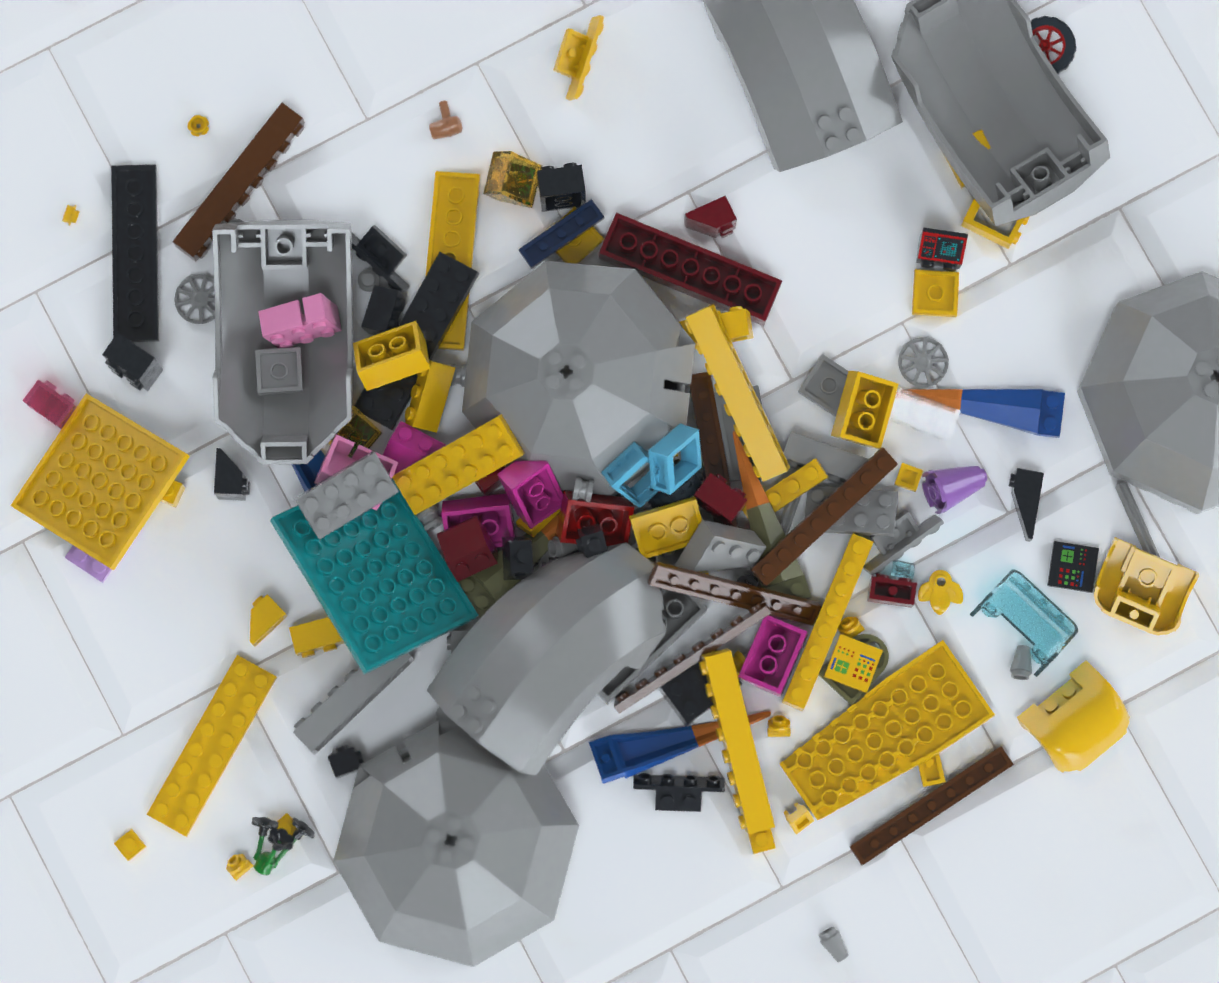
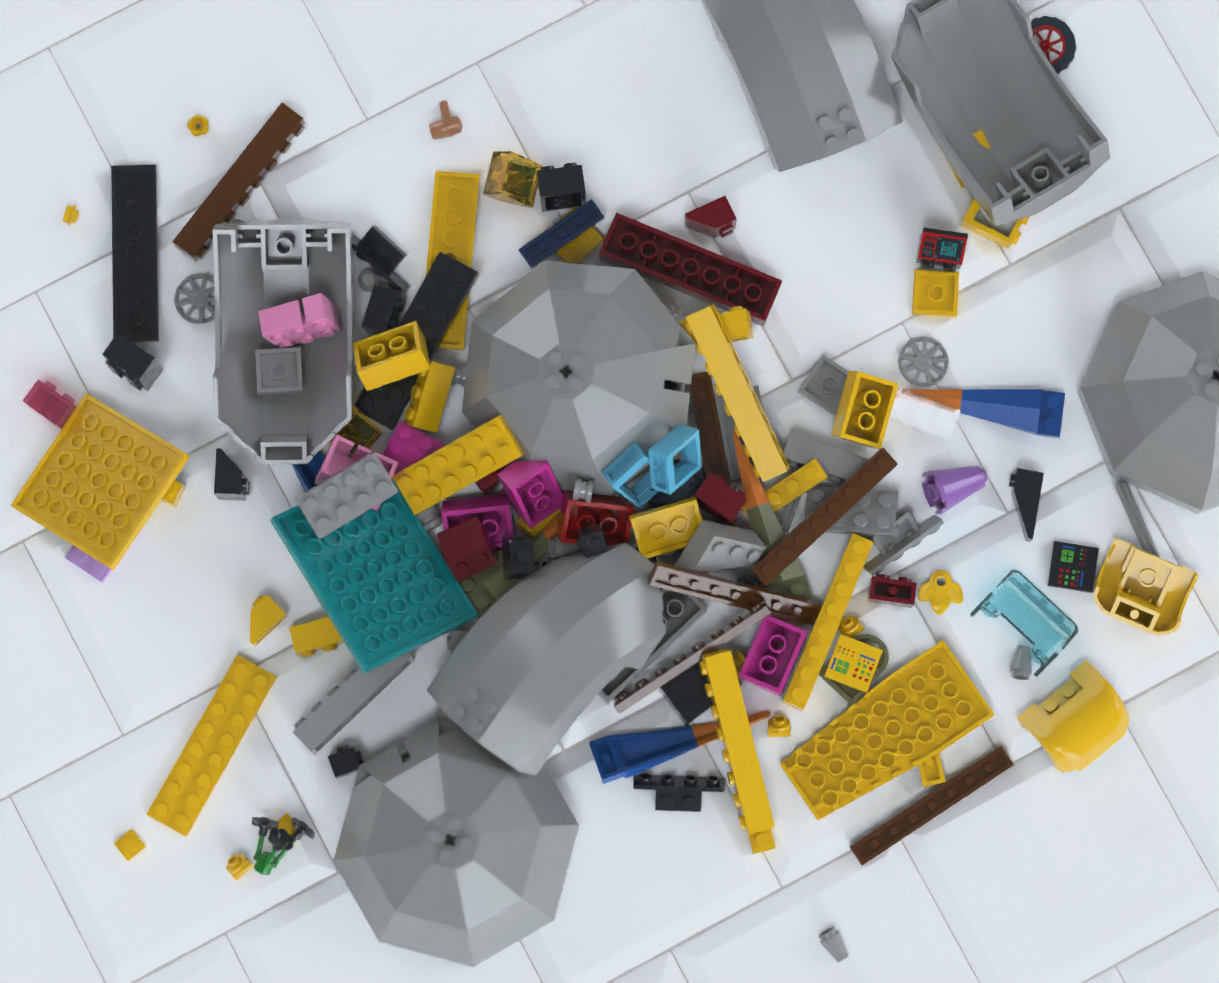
yellow bracket [553,15,605,101] -> none
yellow tile [784,802,814,835] -> none
clear light blue tile [891,560,915,580] -> none
yellow plate [894,463,923,492] -> none

